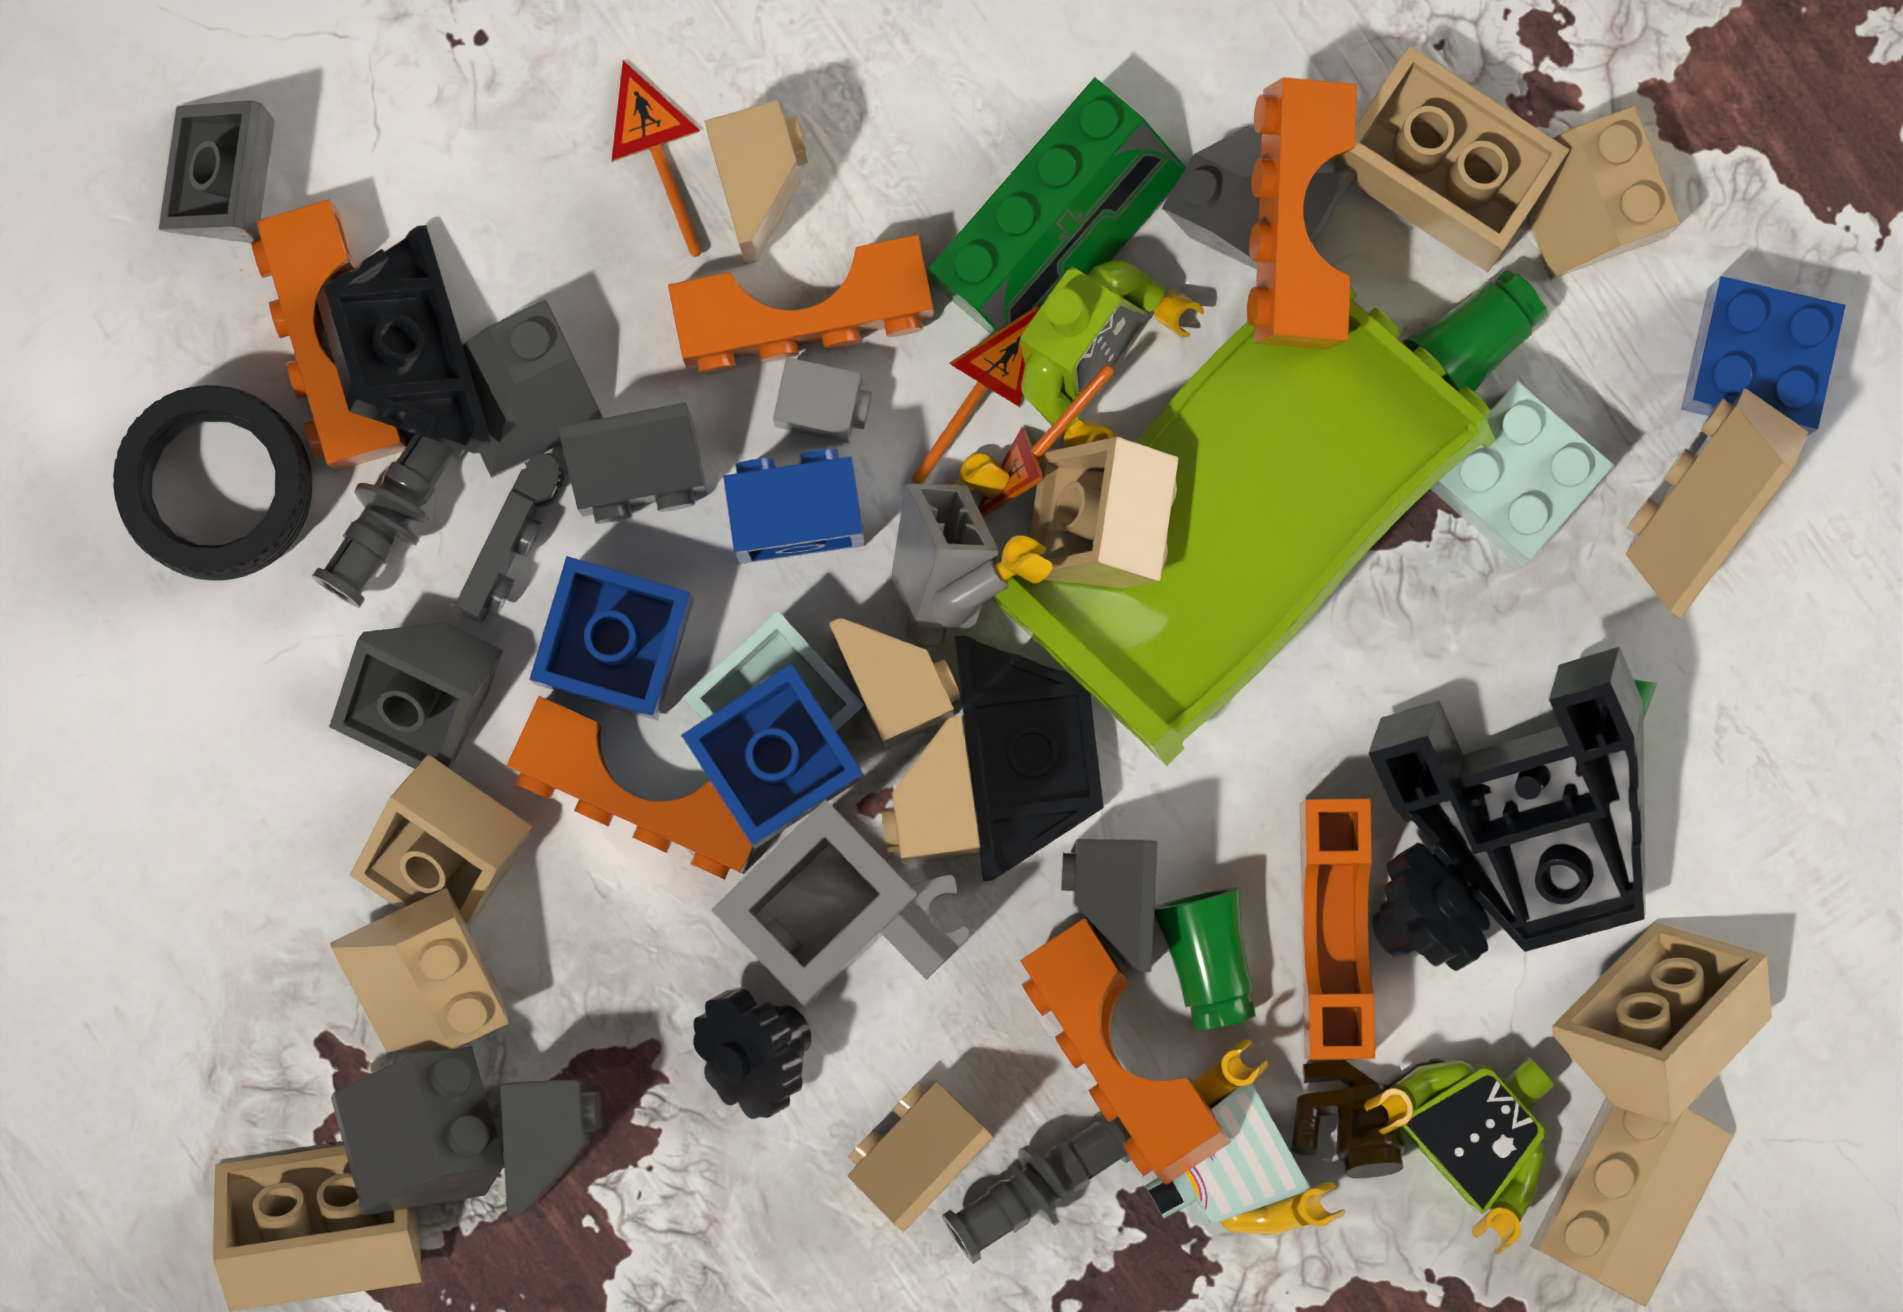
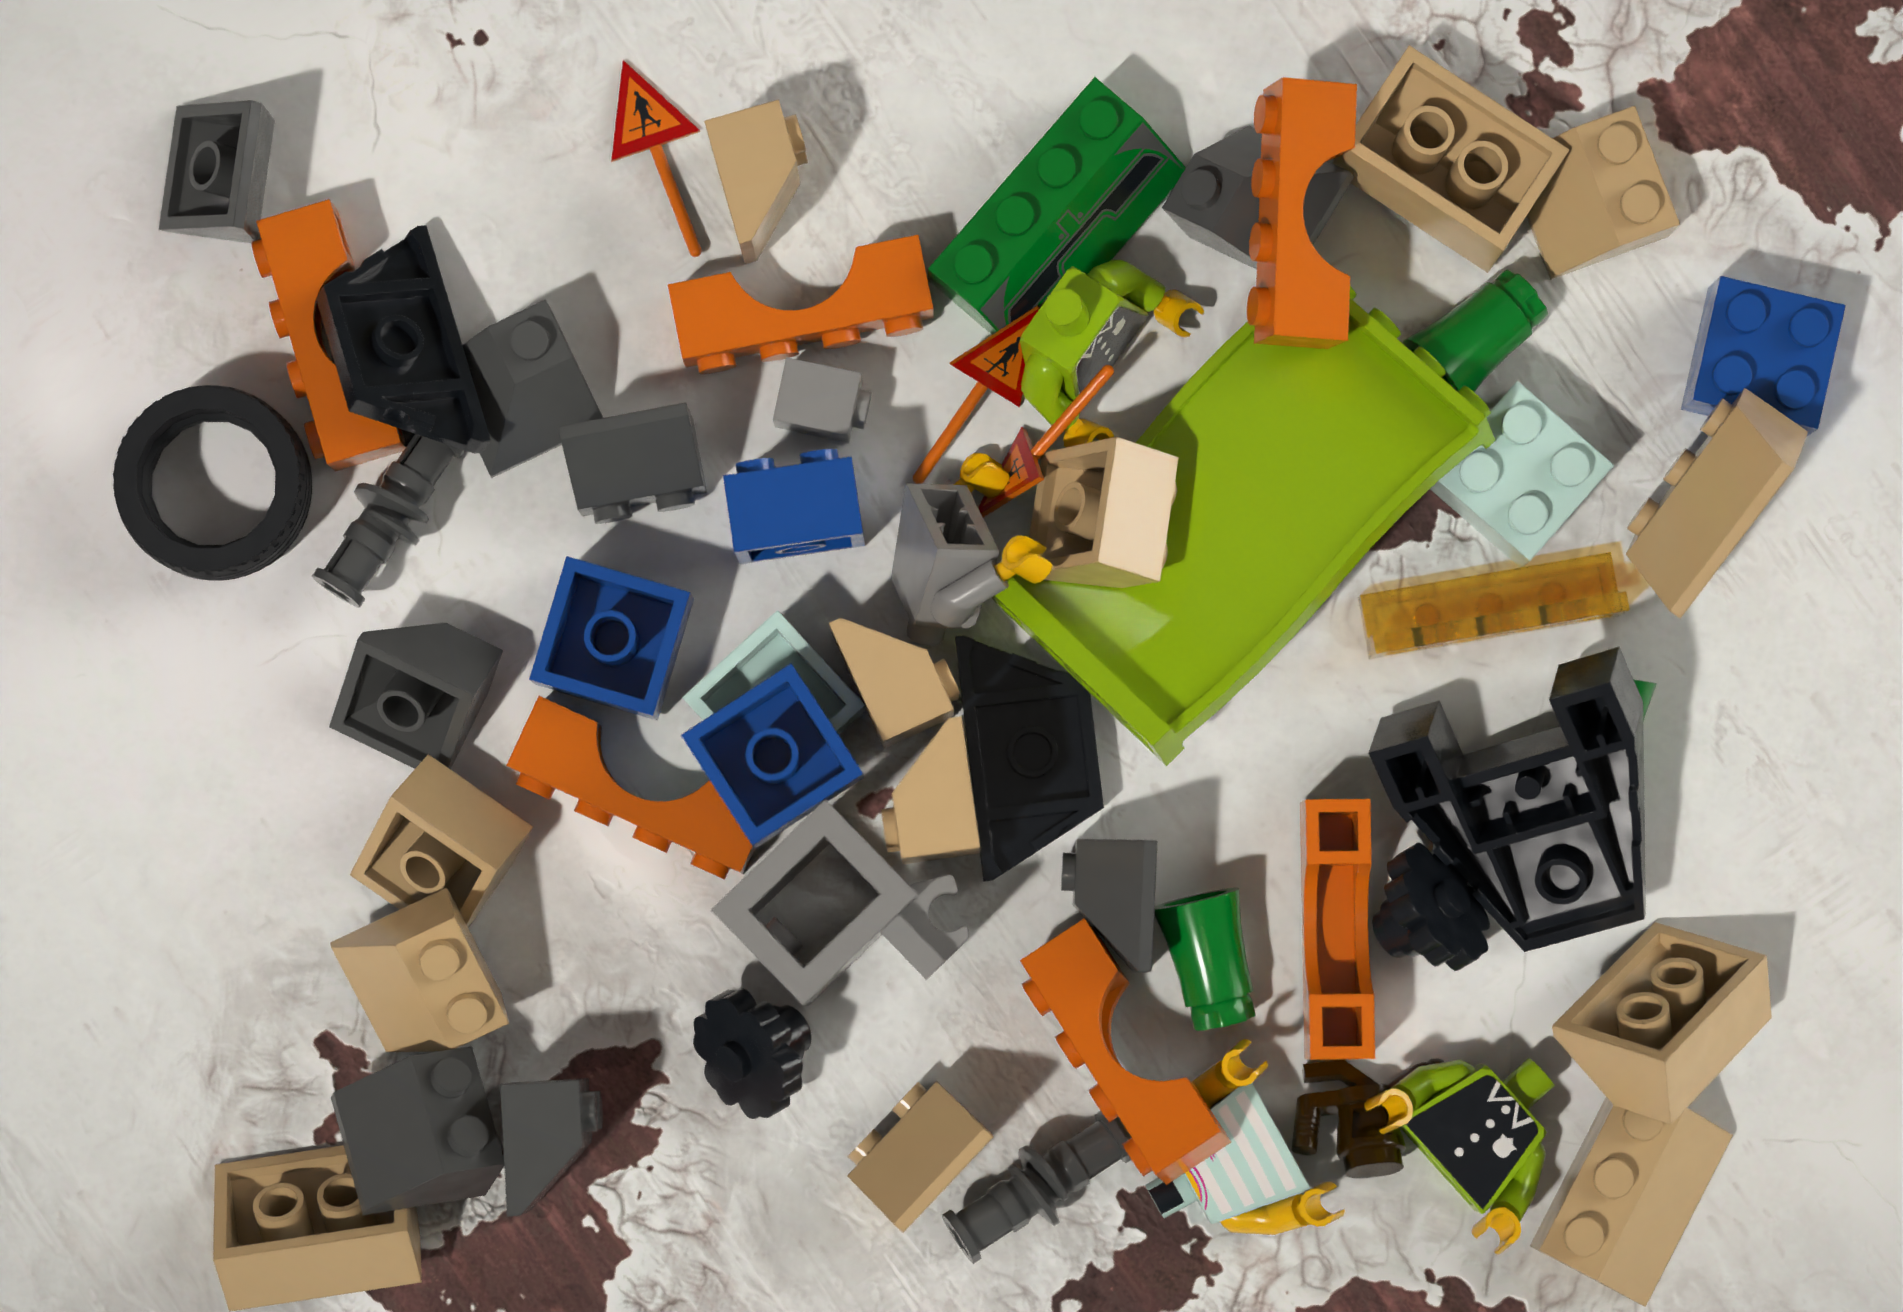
dark grey hinge [456,452,565,623] -> none
none -> clear yellow fence [1358,552,1630,659]

